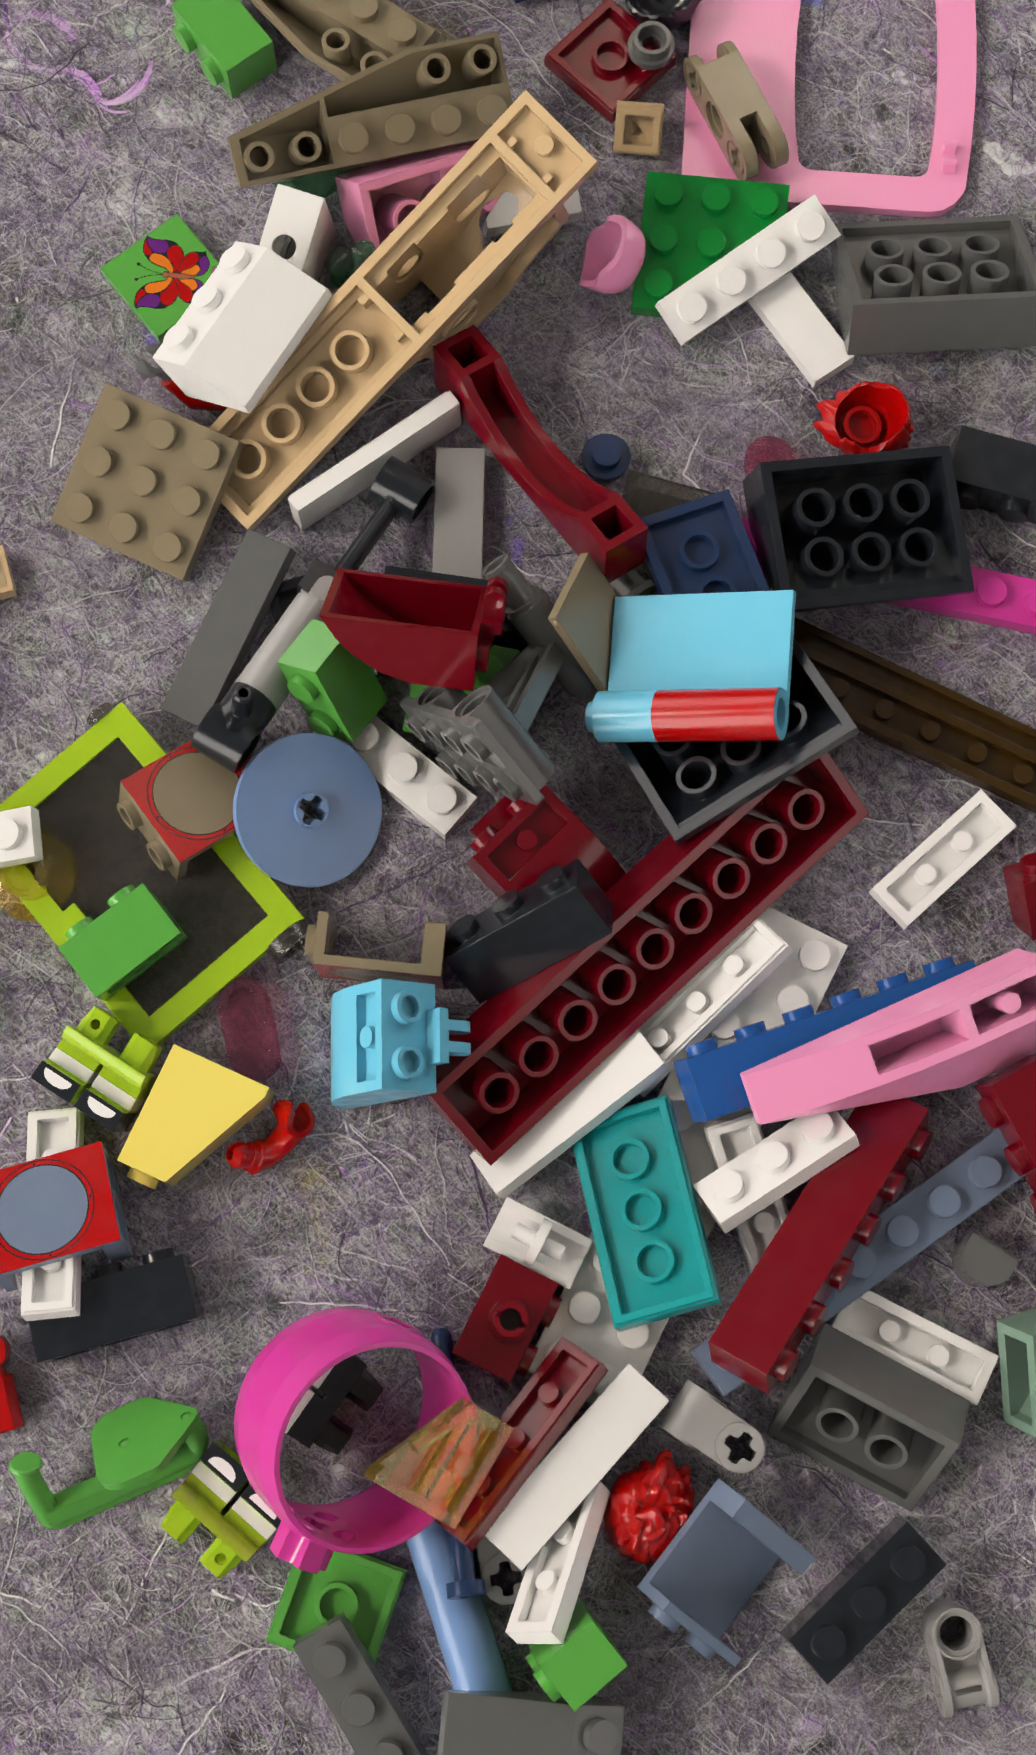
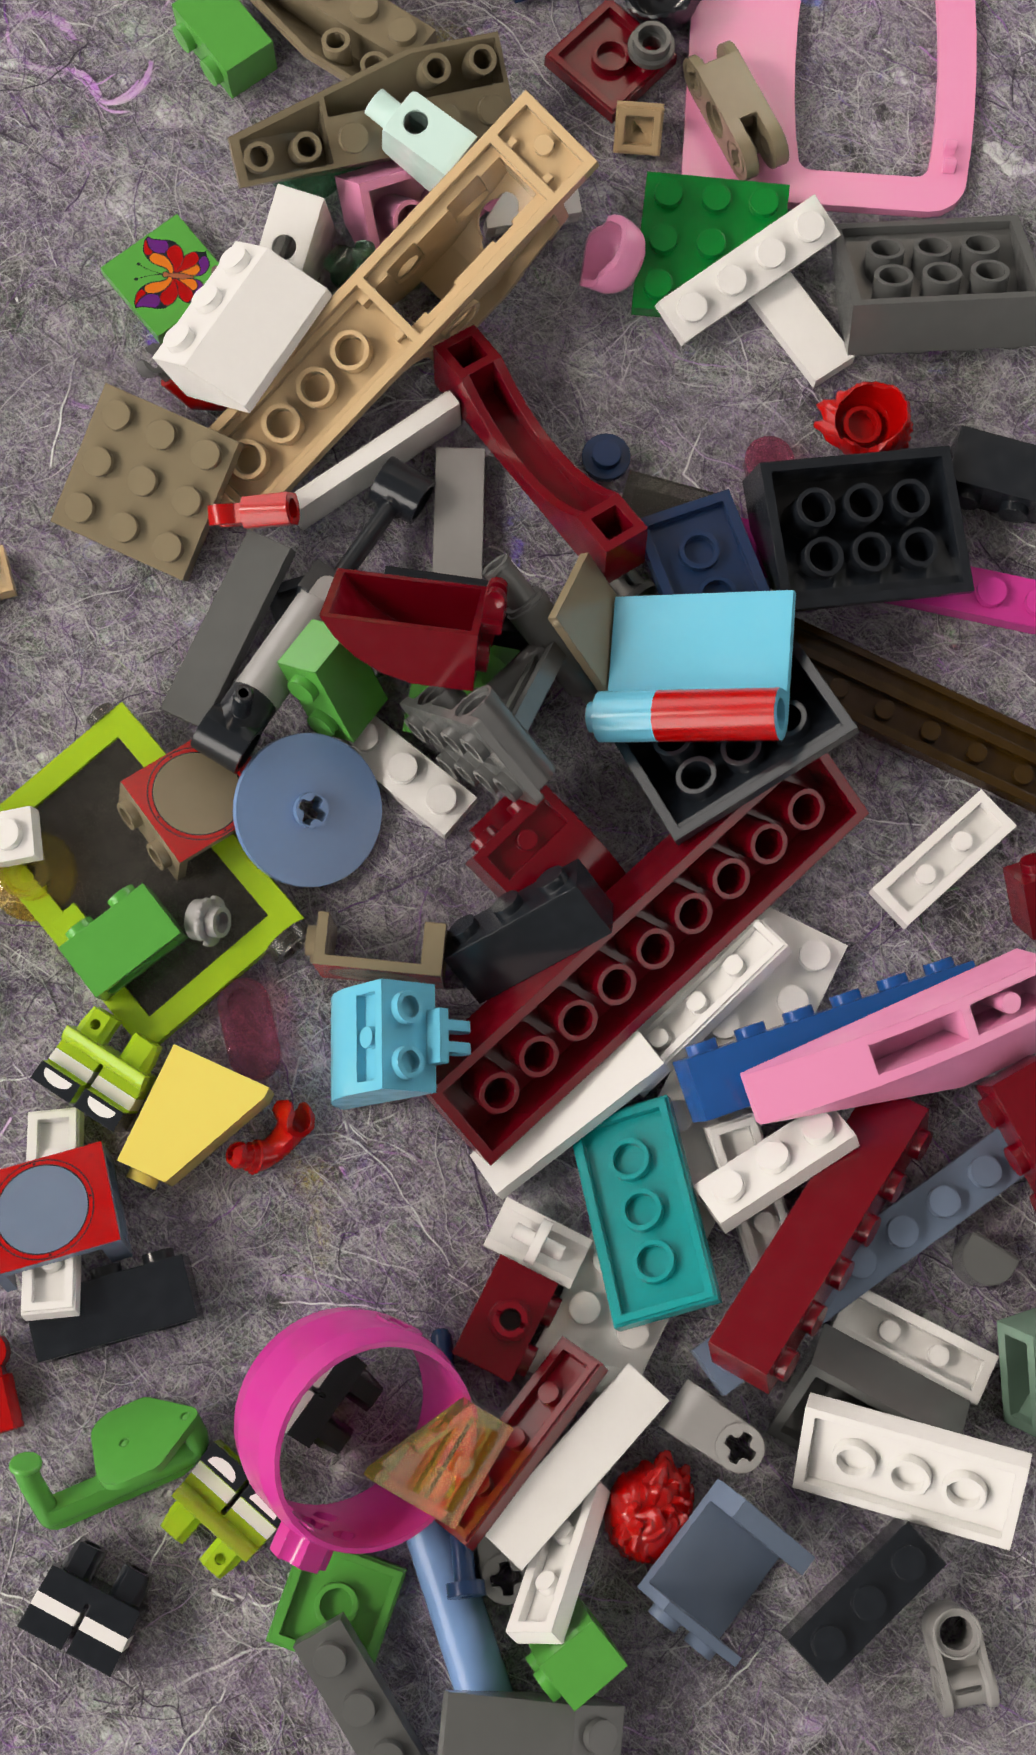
none -> black hips [17,1538,153,1677]
none -> light grey plate [184,895,231,947]
none -> bar [207,492,300,530]
none -> light aqua torso [365,89,477,192]
none -> white plate [792,1392,1032,1551]

